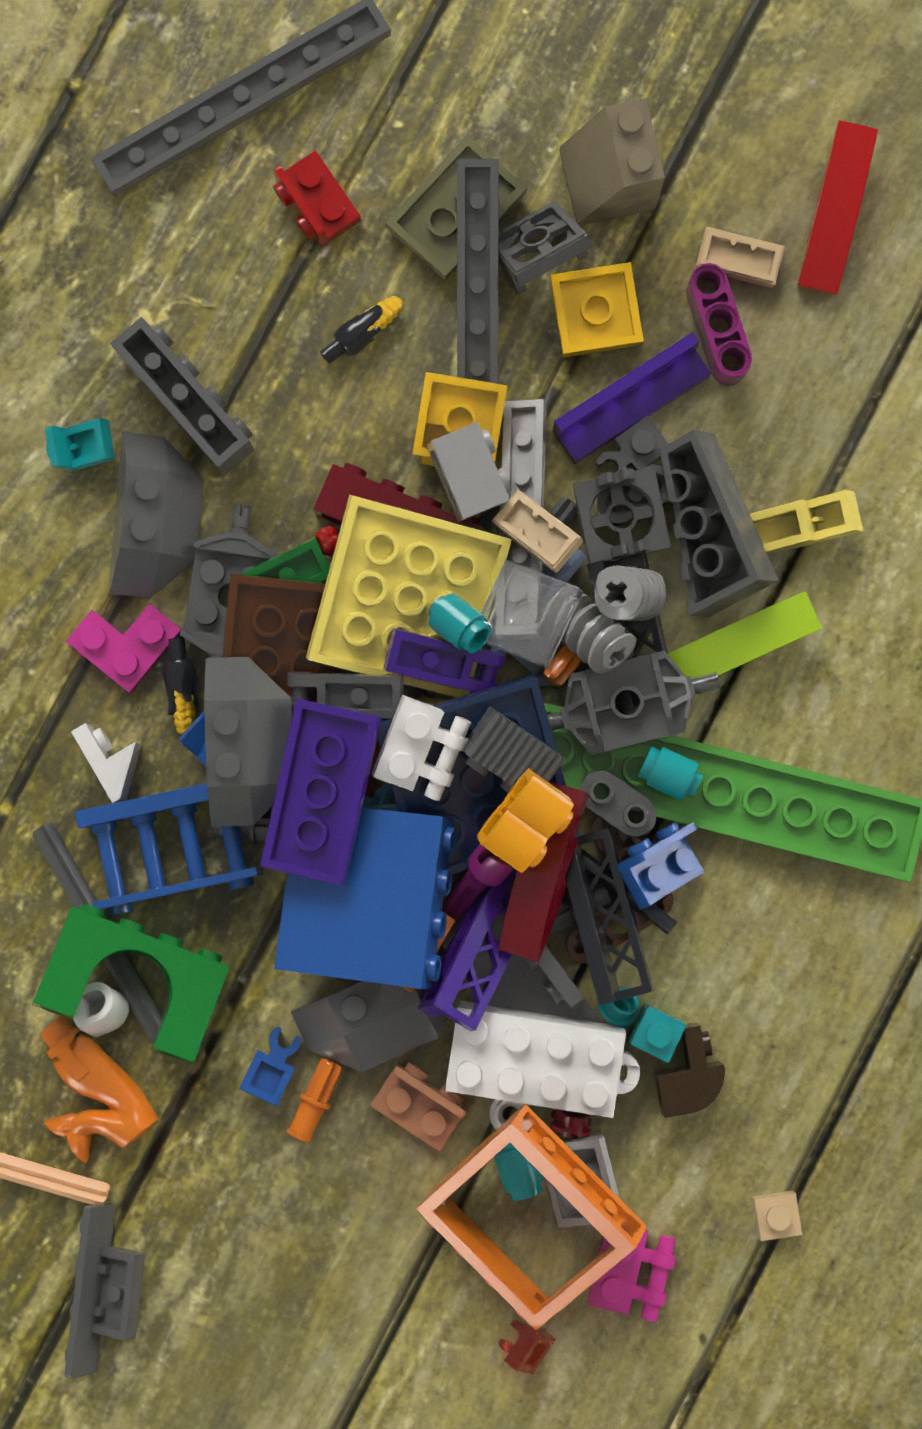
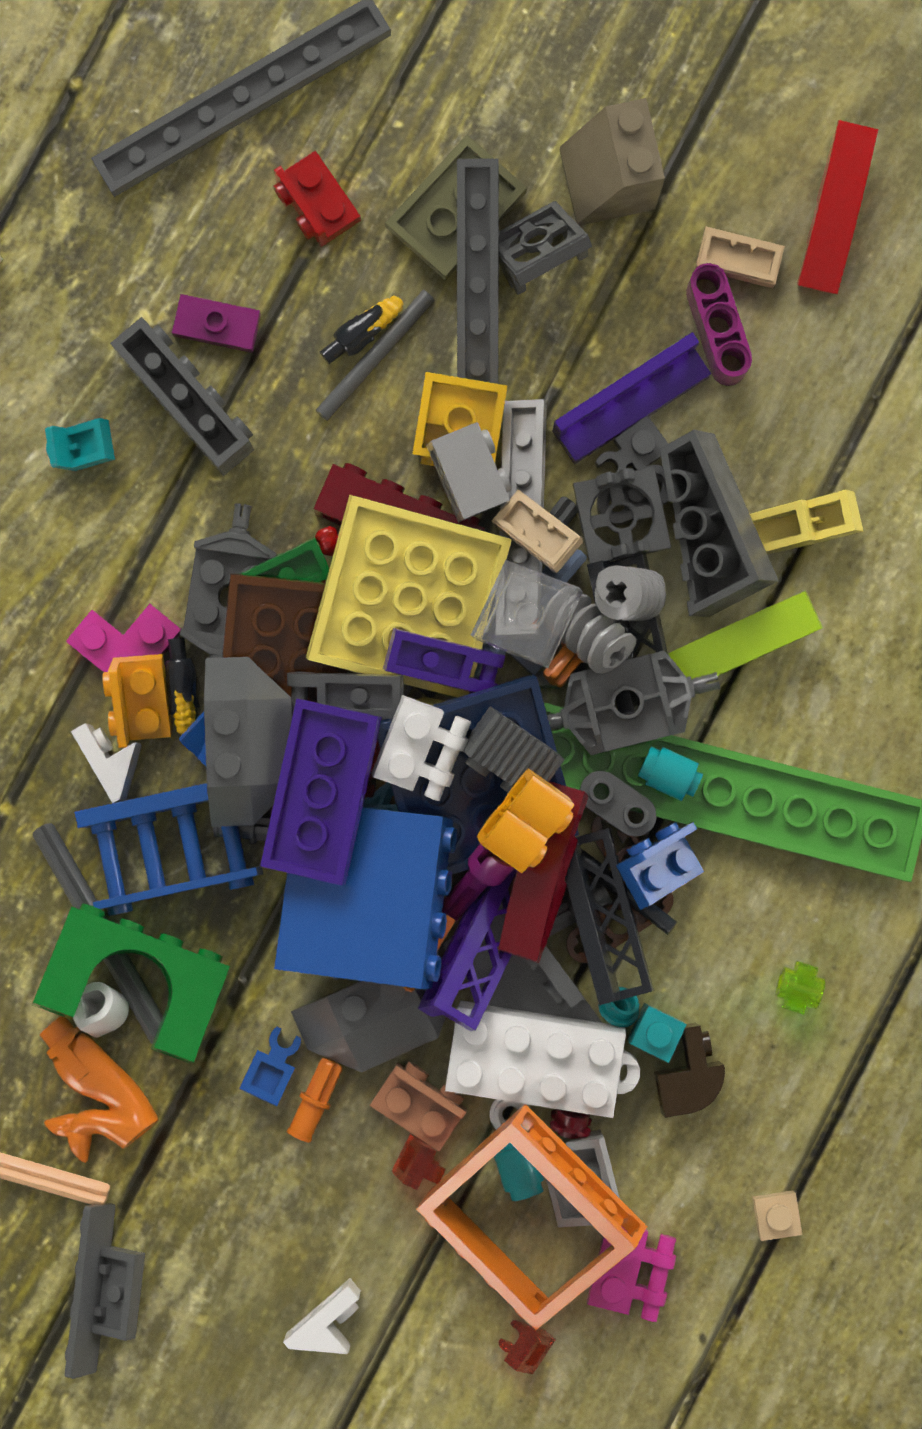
dark grey wedge [108,431,204,599] -> none
teal brick [428,593,492,653] -> none
yellow plate [550,262,644,358] -> none
none -> light orange bracket [103,654,173,748]
none -> magenta plate [172,294,261,353]
none -> white slope [283,1278,361,1354]
none -> dark grey bar [316,290,435,421]
none -> clear red tile [392,1134,446,1190]
none -> clear neon green gear [775,961,825,1015]

